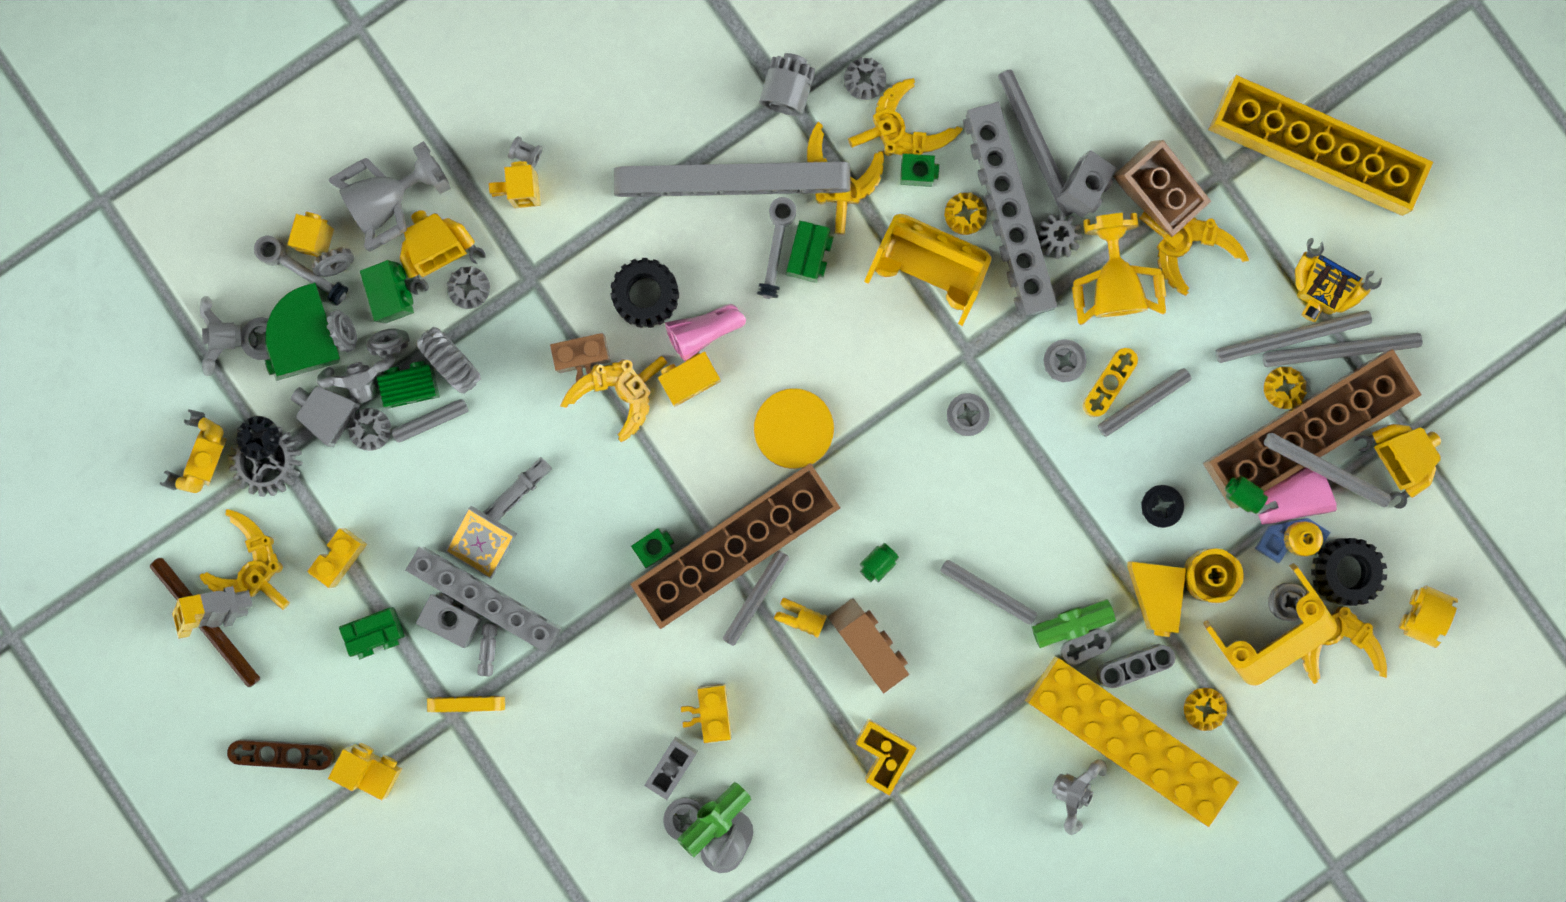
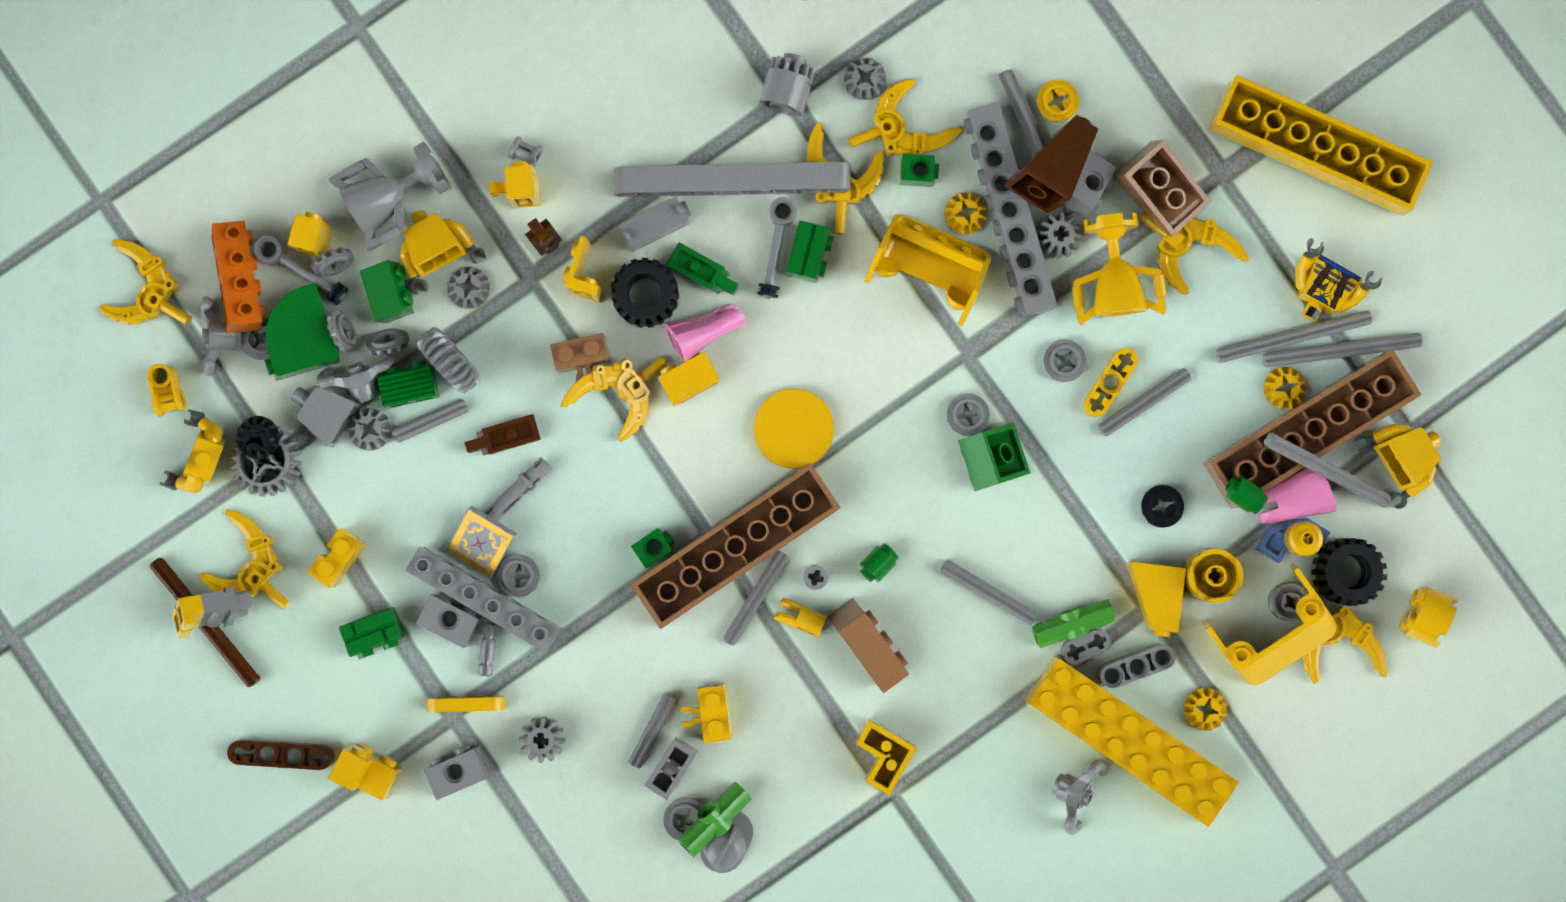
none -> yellow bar [99,239,192,325]
none -> yellow piece [147,364,187,417]
none -> orange brick [211,221,266,334]
none -> light grey brick [424,745,490,800]
none -> reddish brown hinge [464,414,541,456]
none -> light grey gear [497,554,540,597]
none -> light grey gear [519,716,566,763]
none -> reddish brown hinge [525,218,562,256]
none -> yellow bracket [562,235,604,303]
none -> light grey brick [619,196,691,252]
none -> light grey axle [628,693,676,768]
none -> green hinge [666,242,739,295]
none -> light grey bush [803,565,828,590]
none -> green slope [958,423,1031,491]
none -> reddish brown slope [1004,115,1098,214]
none -> yellow gear [1036,80,1079,123]

